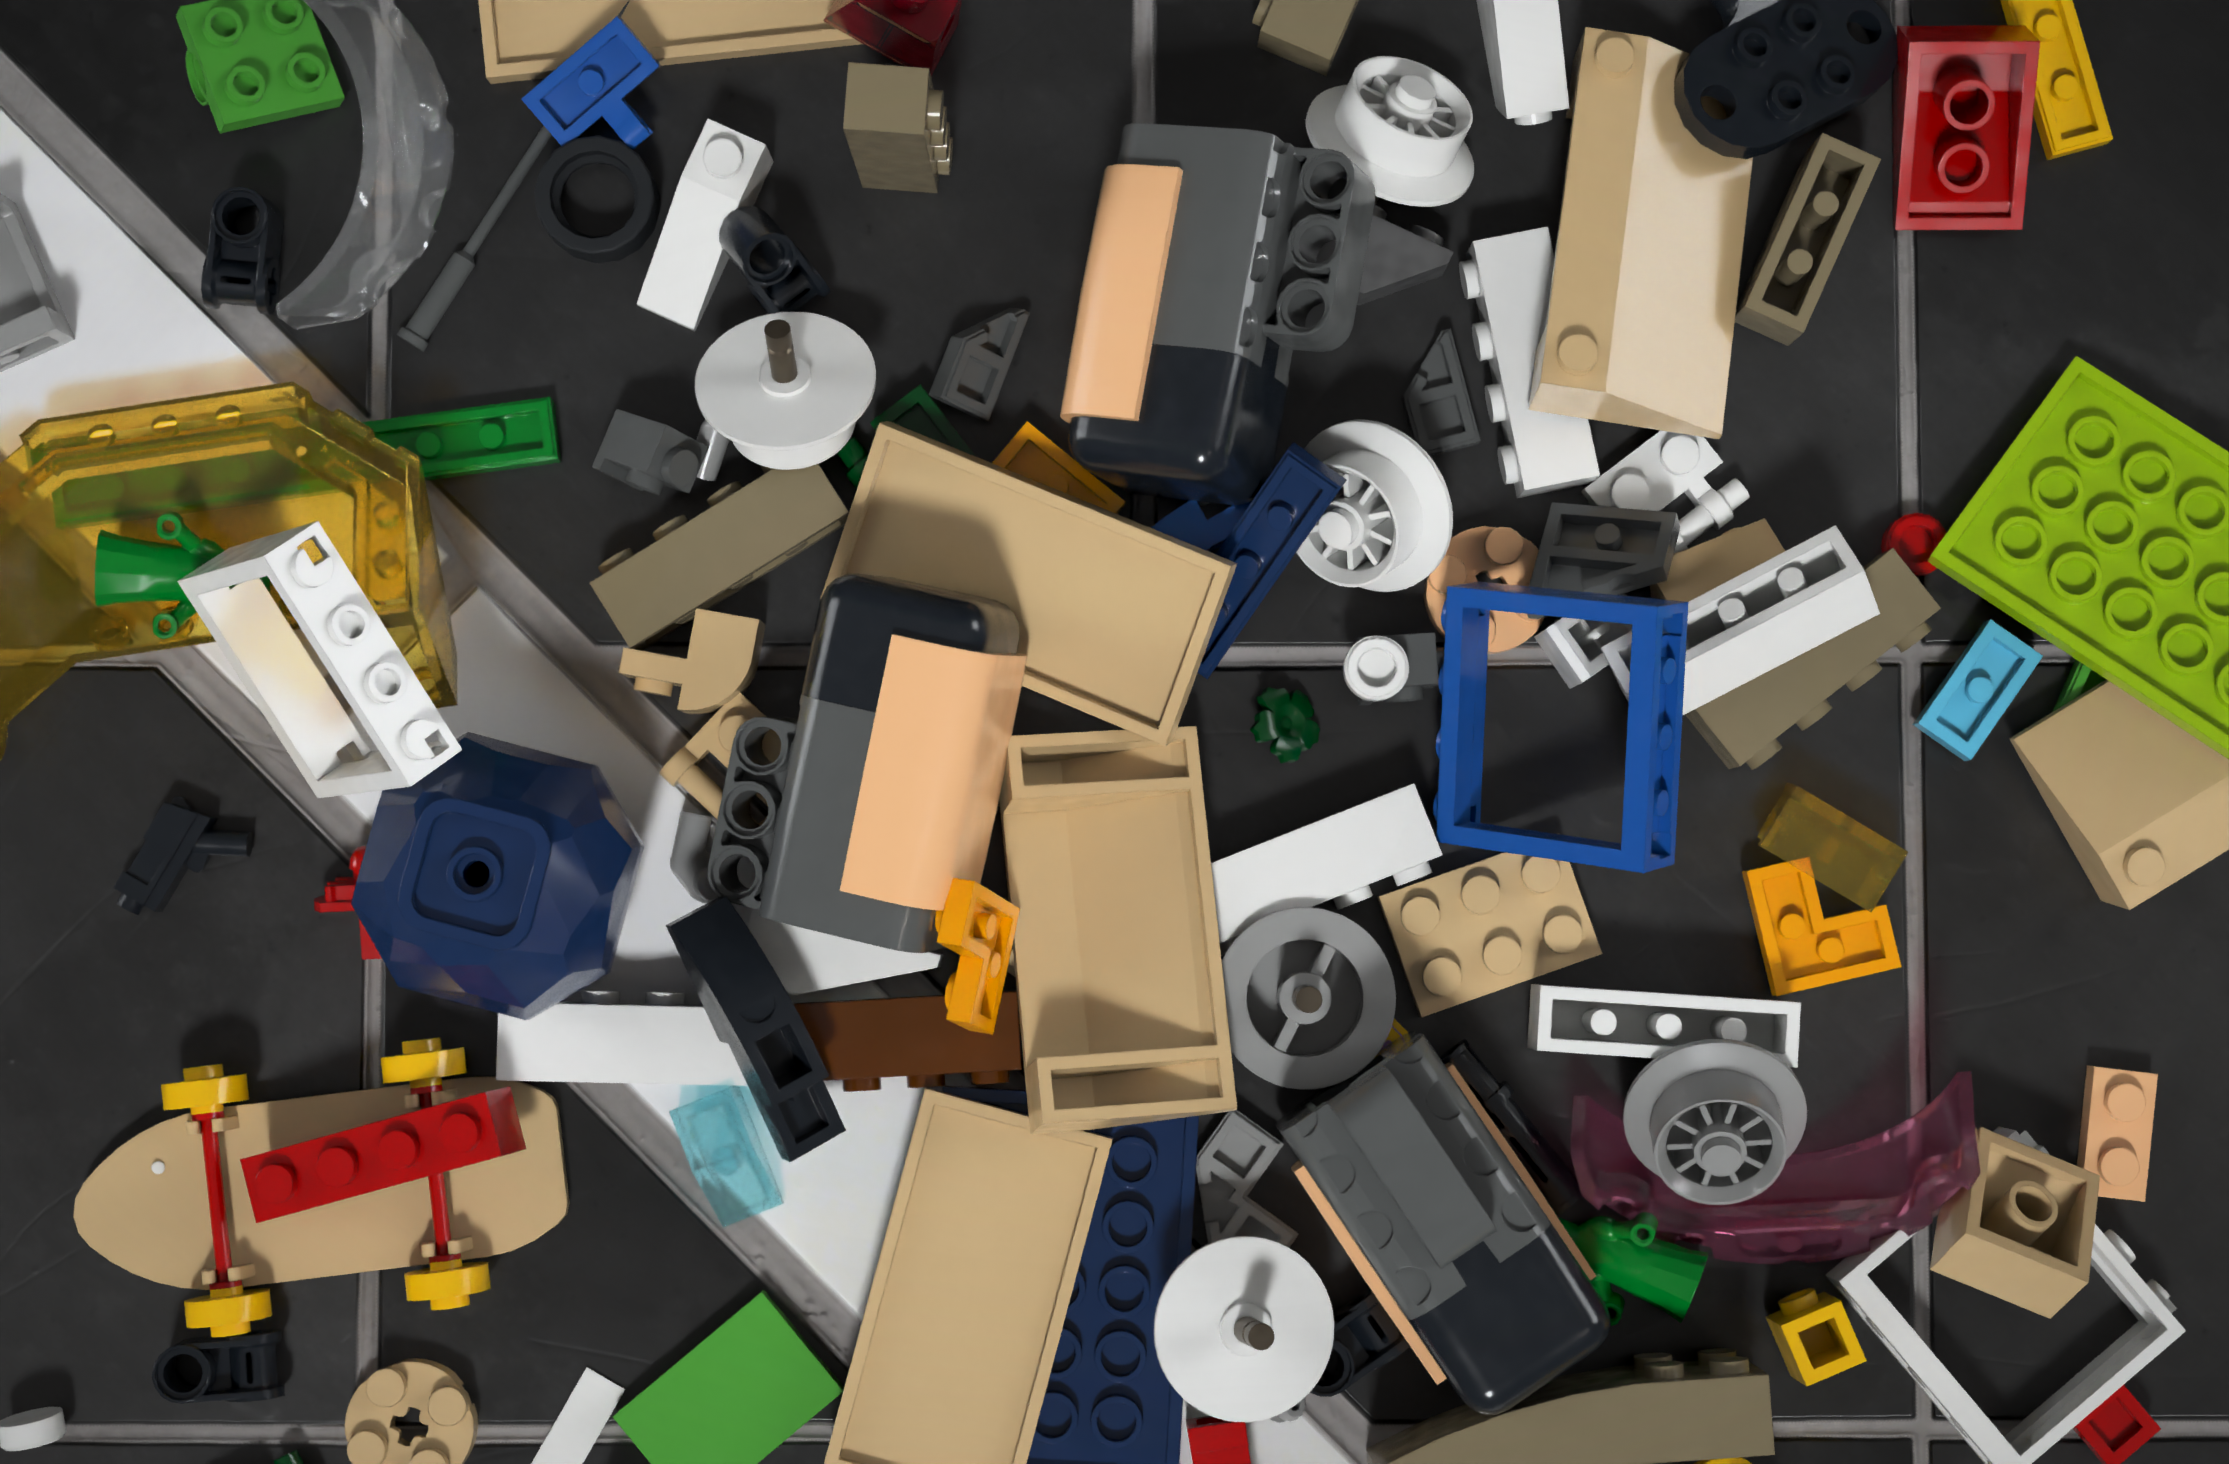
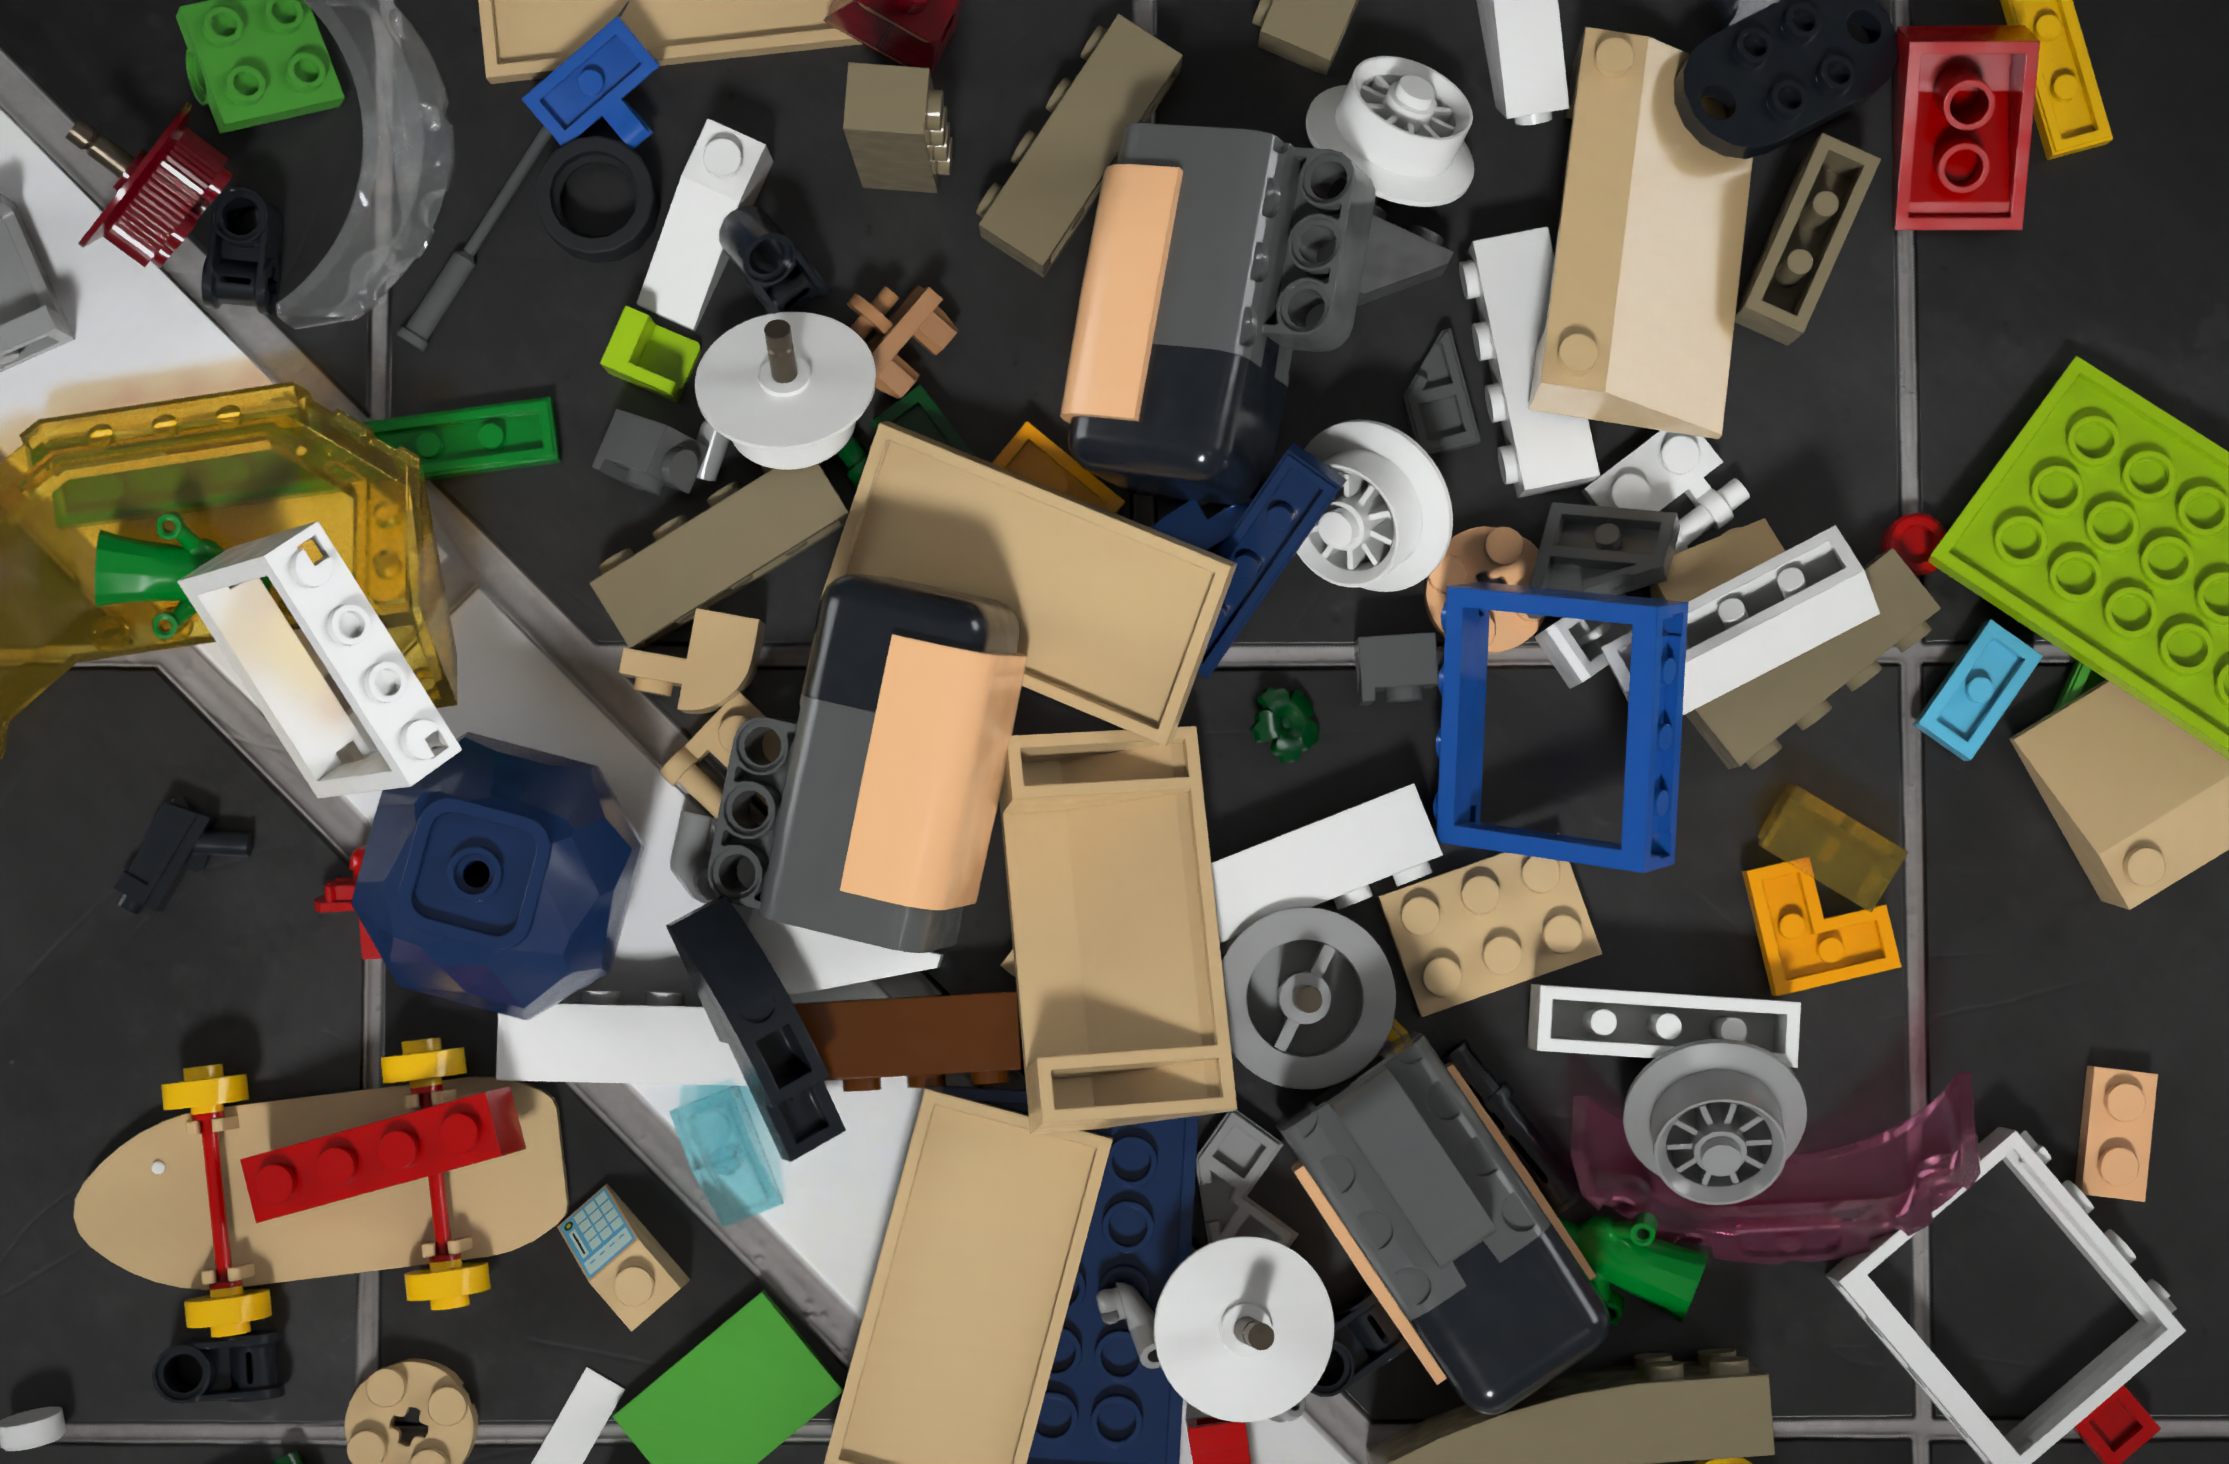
dark grey tile [929,307,1030,421] -> none
light orange plate [935,878,1020,1035] -> none
white tile [1343,635,1409,702] -> none
yellow brick [1766,1288,1867,1387] -> none
tan slope [1930,1127,2100,1319] -> none
none -> dark red piece [65,102,234,268]
none -> tan slope [557,1184,690,1332]
none -> lime panel [600,305,702,403]
none -> medium nougat hips [847,285,958,400]
none -> dark tan brick [976,14,1183,278]
none -> light grey arm [1096,1282,1161,1369]

